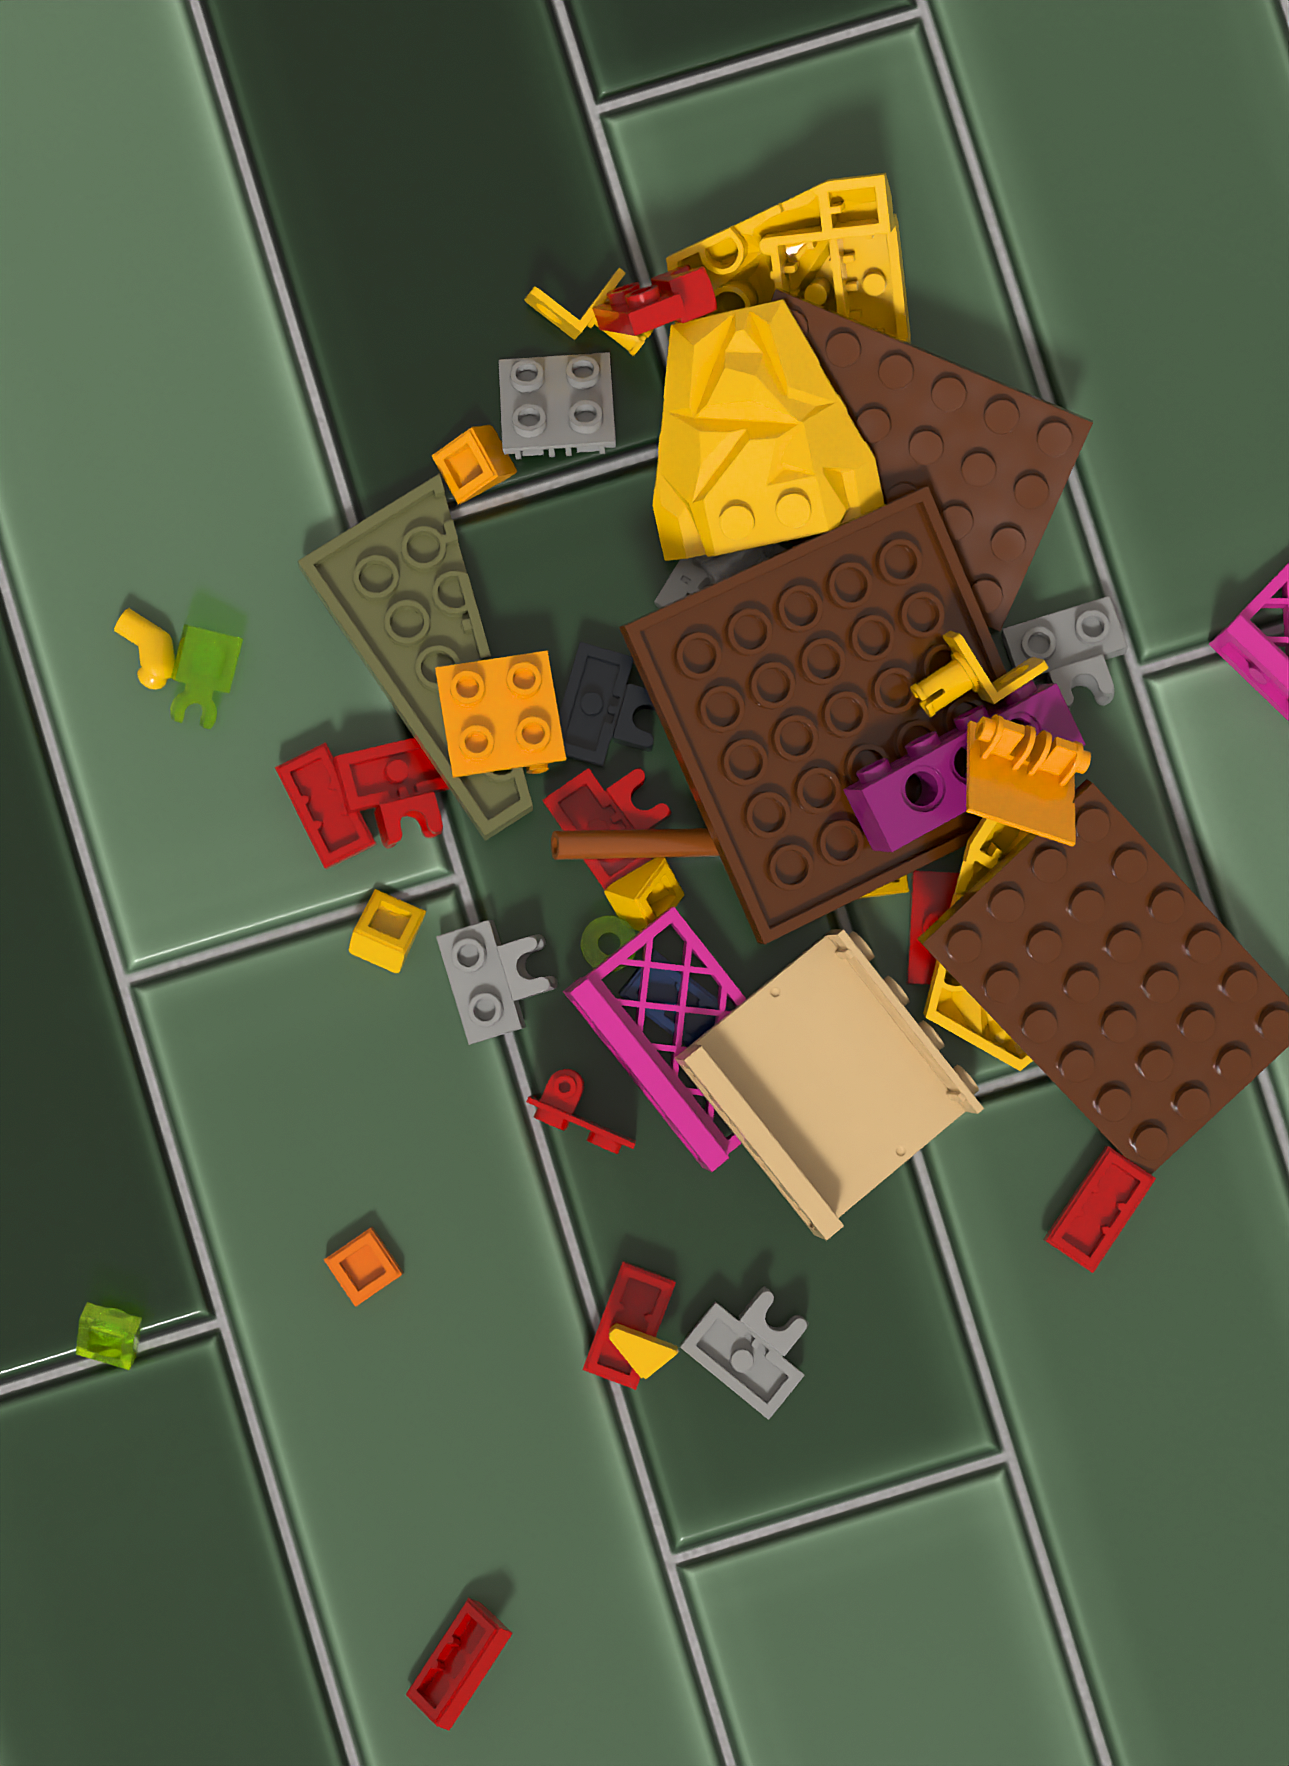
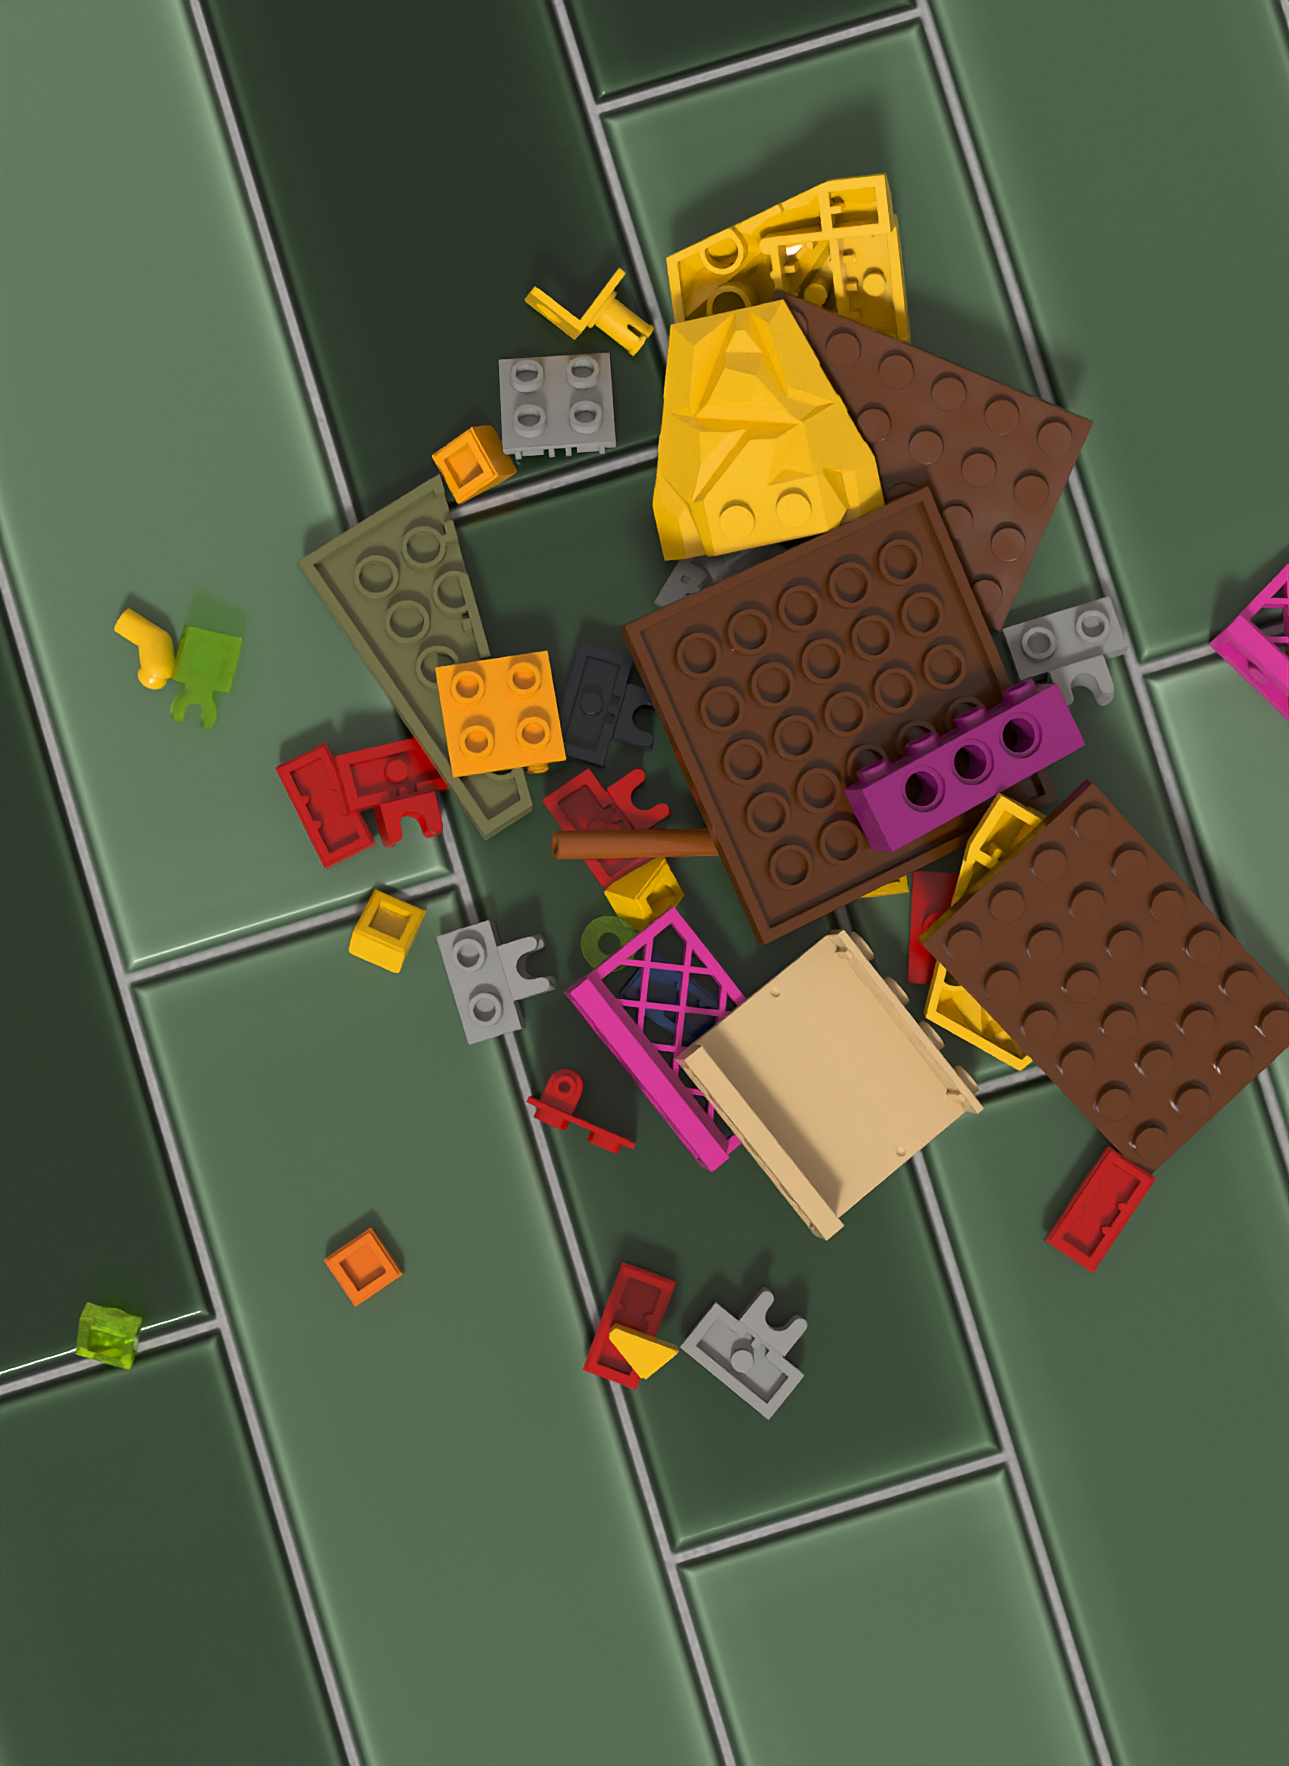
red plate [406,1598,513,1731] -> none
red plate [592,264,717,336] -> none
yellow bracket [910,631,1049,717] -> none
light orange hinge [966,714,1091,847] -> none

